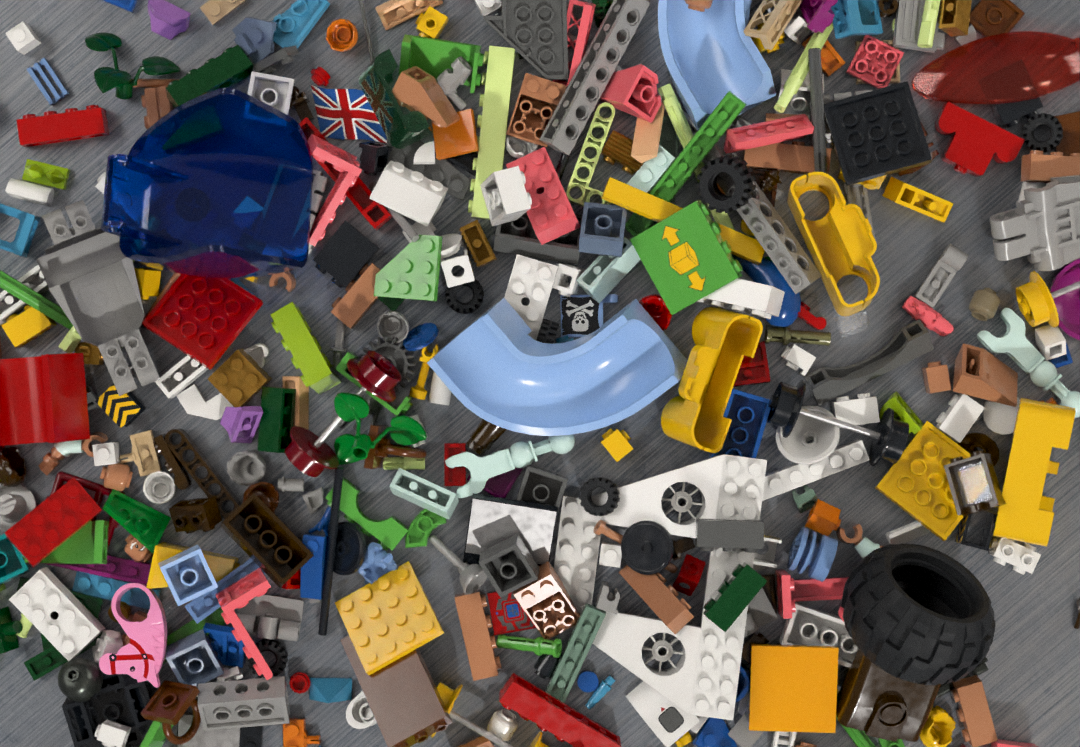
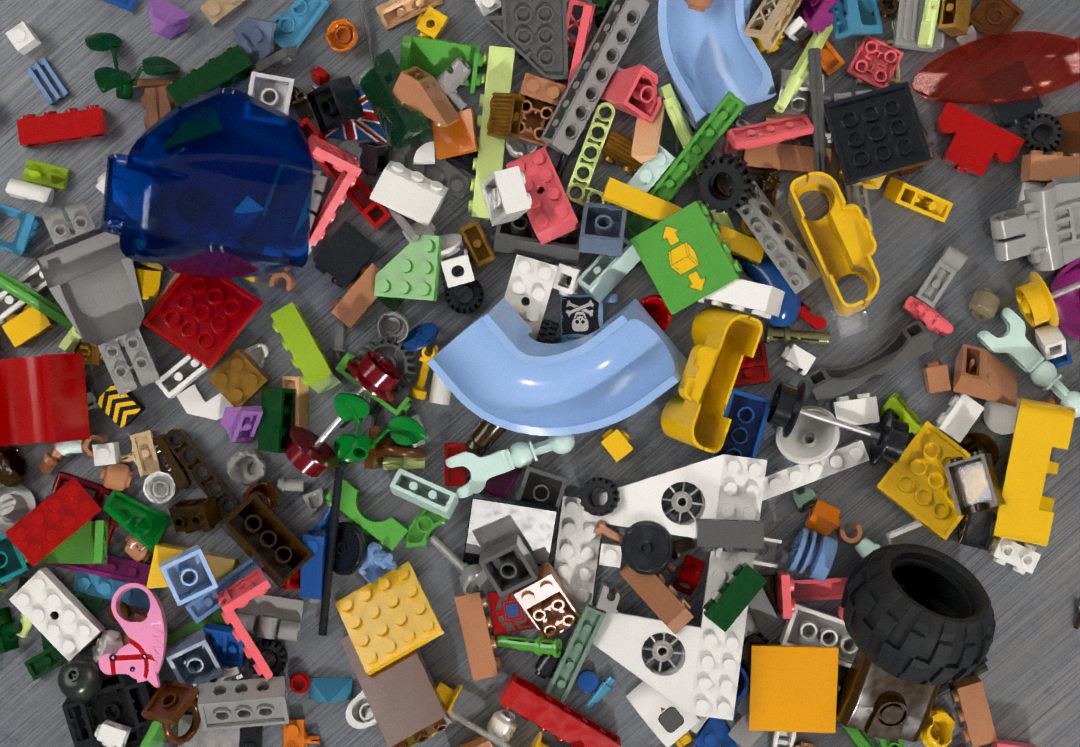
none -> black slope [307,75,365,134]
none -> pearl gold brick [487,92,524,140]

